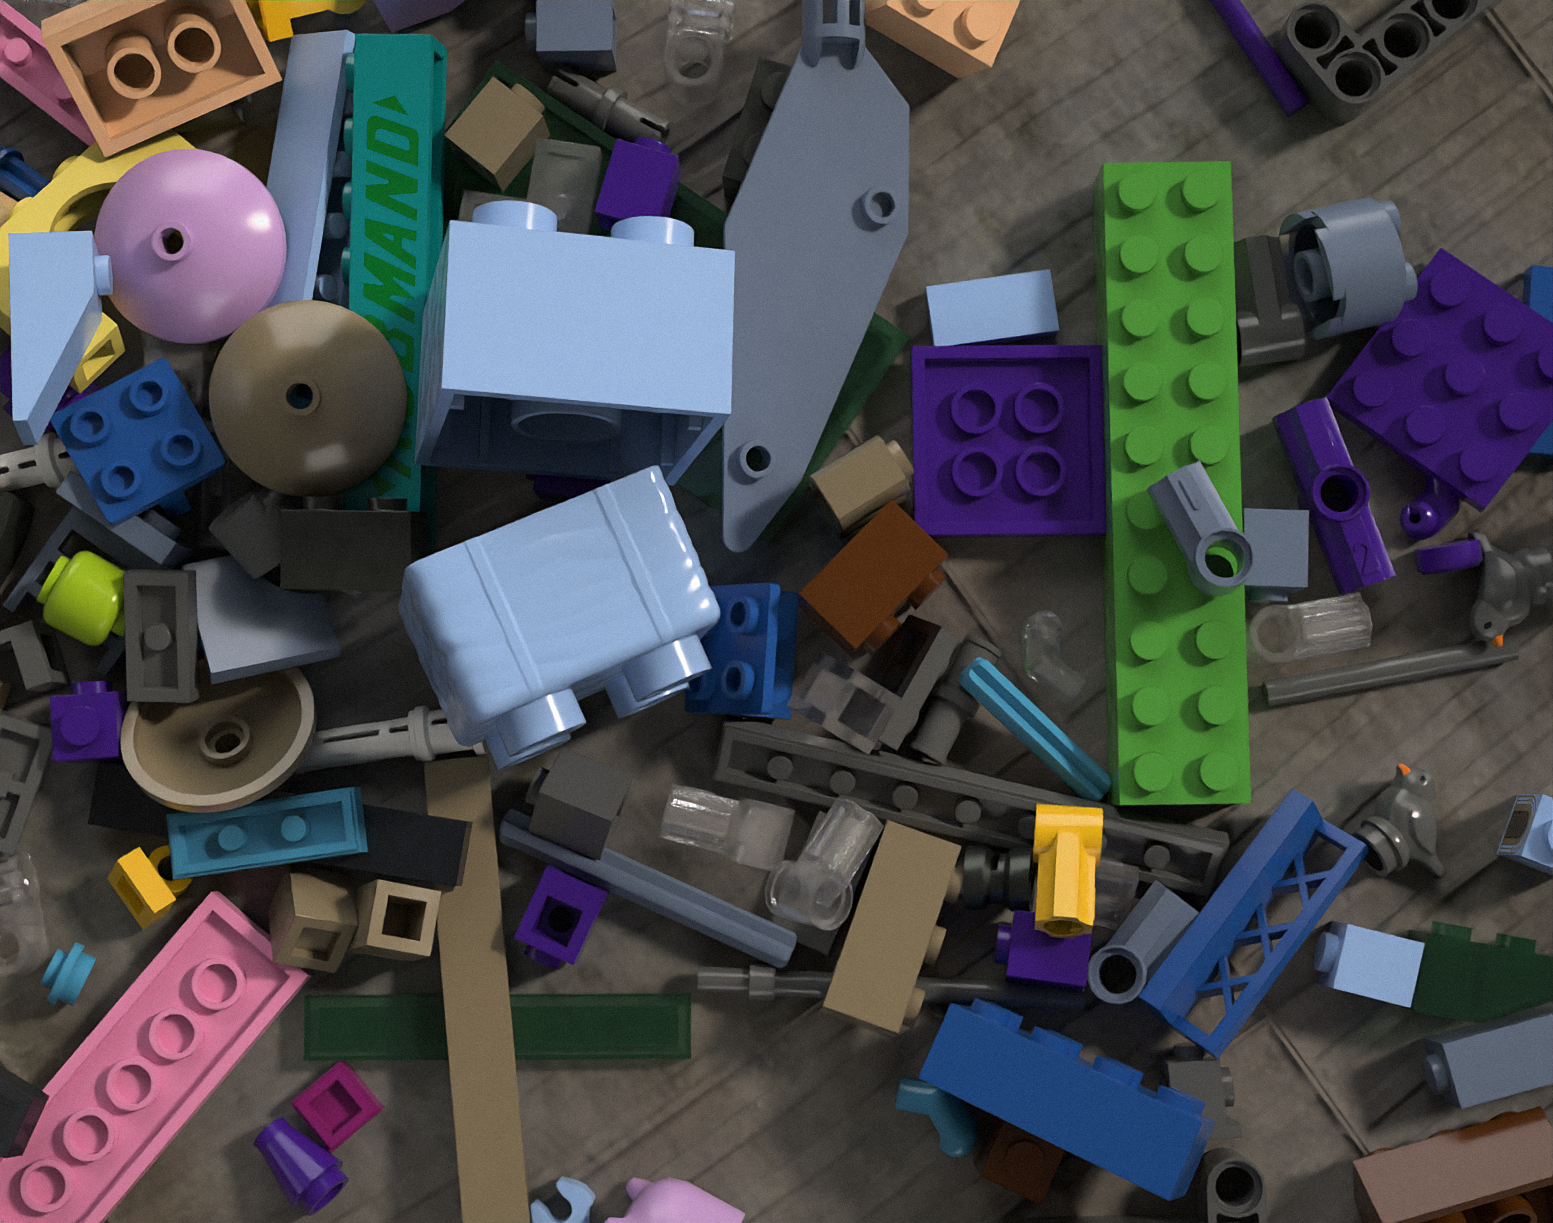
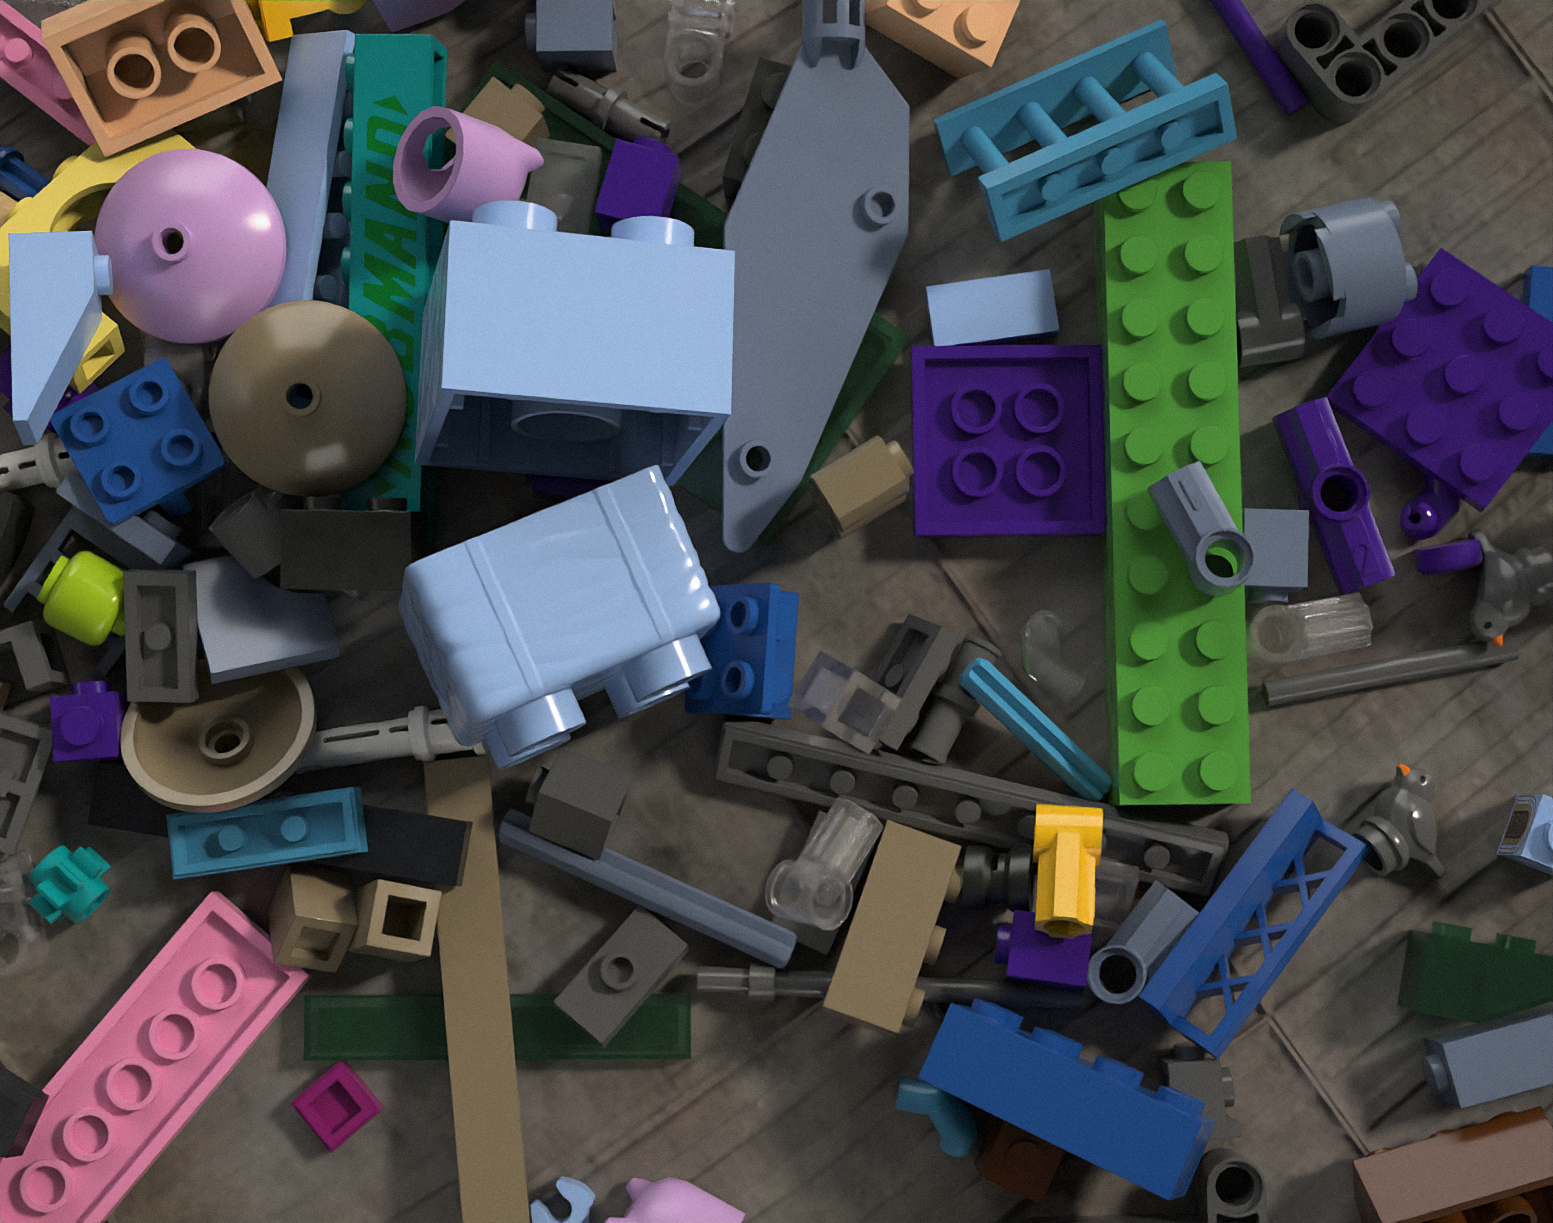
dark azure plate [40,942,97,1006] -> none
yellow tile [107,845,193,930] -> none
dark purple cone [253,1117,349,1216] -> none
dark purple brick [514,865,611,969] -> none
clear piece [659,784,796,873] -> none
reddish brown brick [798,499,949,658] -> none
light blue brick [1314,921,1425,1008] -> none
none -> teal gear [28,845,112,925]
none -> lavender piece [393,106,544,223]
none -> dark grey plate [553,905,689,1048]
none -> dark azure fence [932,19,1237,242]

